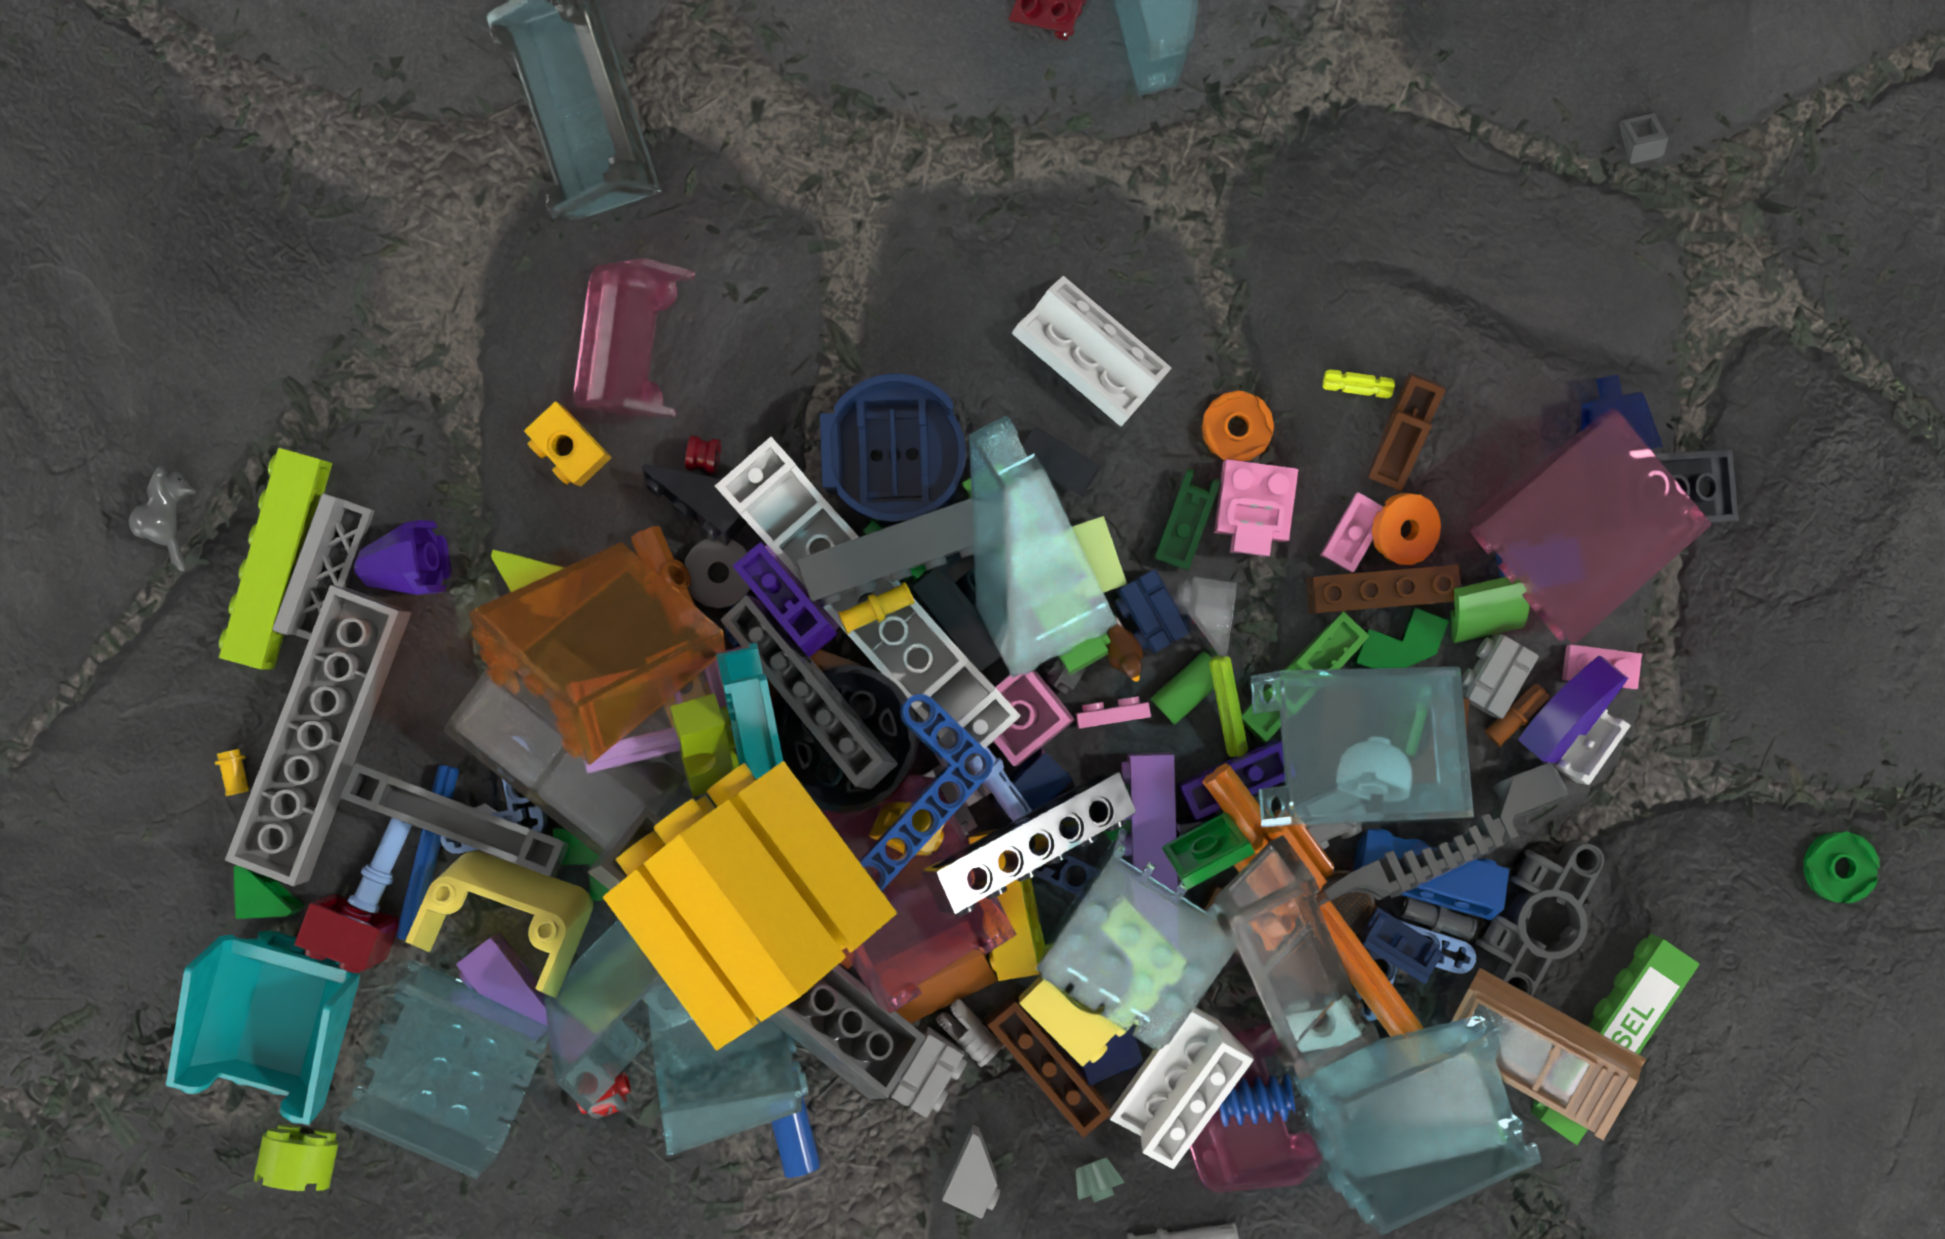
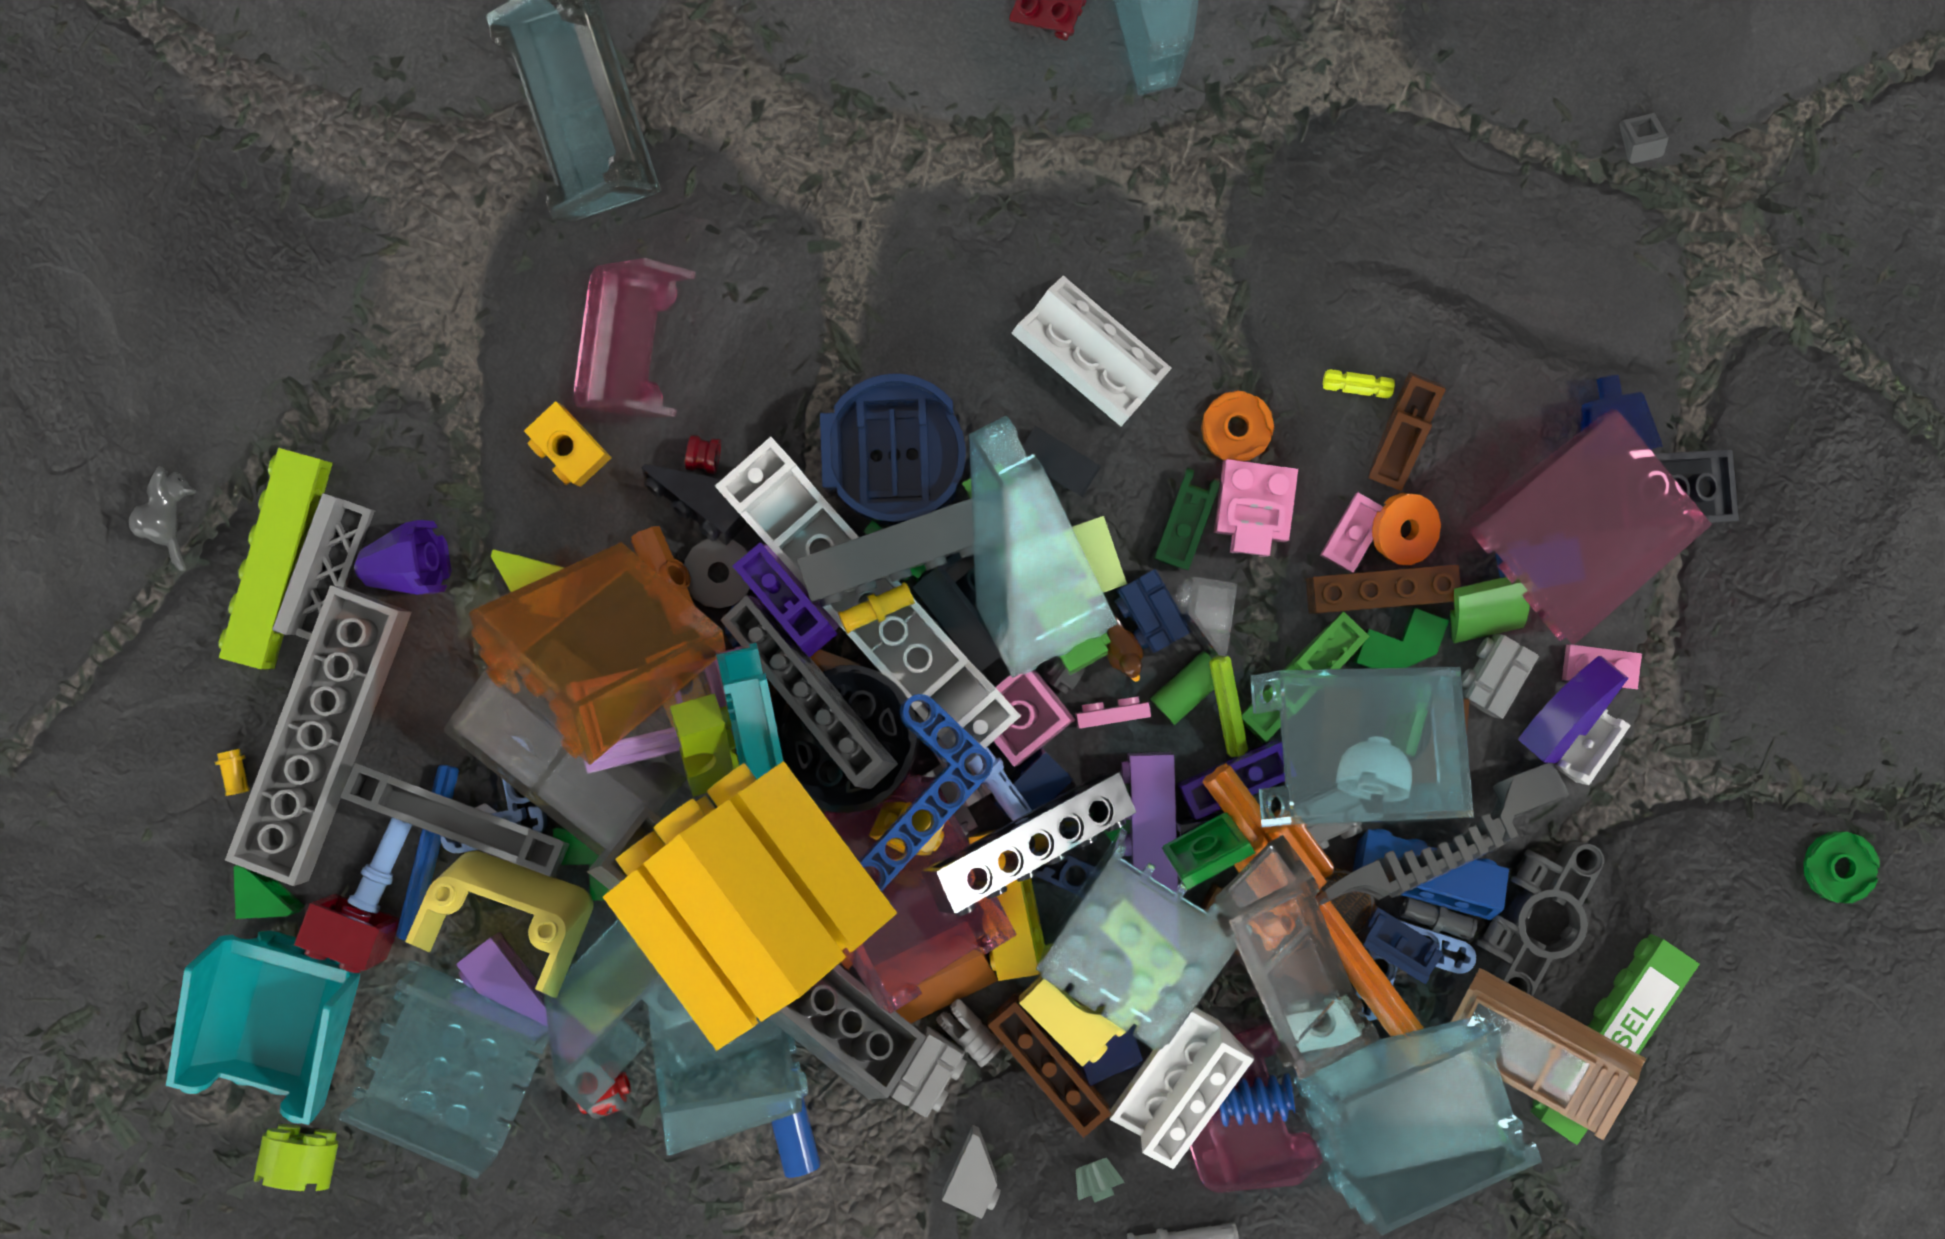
dark orange axle [1484,684,1550,747] -> none

